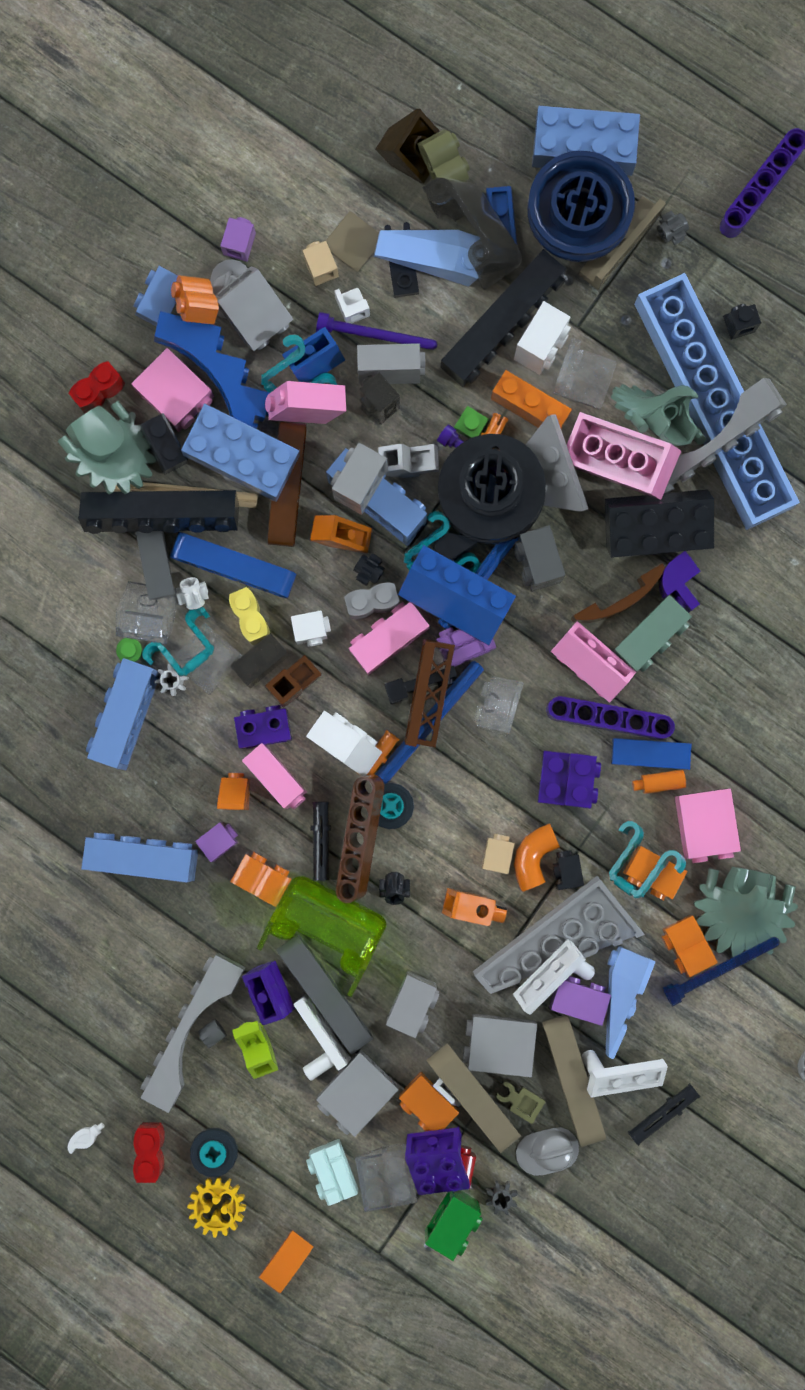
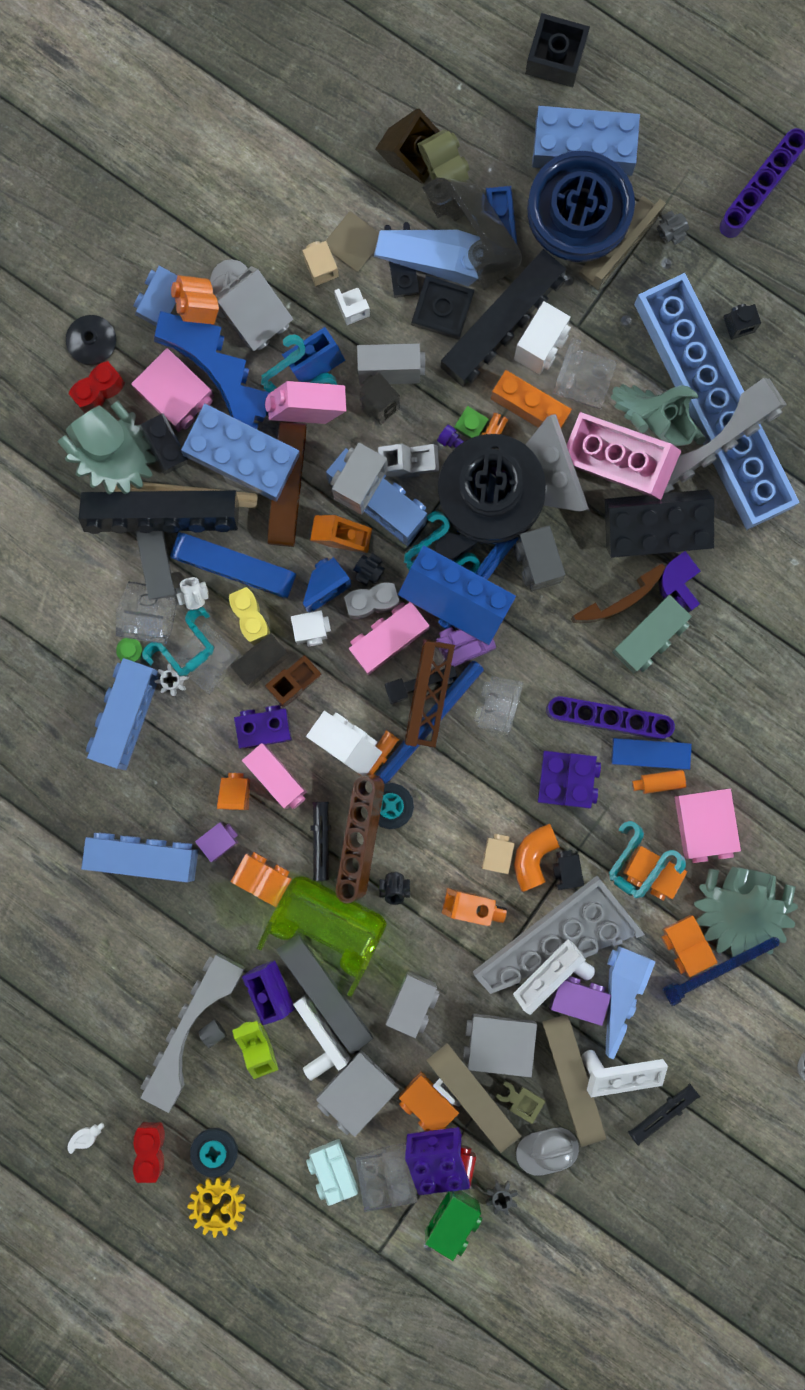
medium lavender brick [221,217,256,262] -> none
orange slope [258,1231,314,1294] -> none
dark purple piece [316,312,438,350] -> none
bright pink brick [551,621,636,703] -> none
none -> black dish [66,315,117,365]
none -> blue slope [303,557,352,613]
none -> black plate [411,275,475,340]
none -> black brick [525,13,590,87]

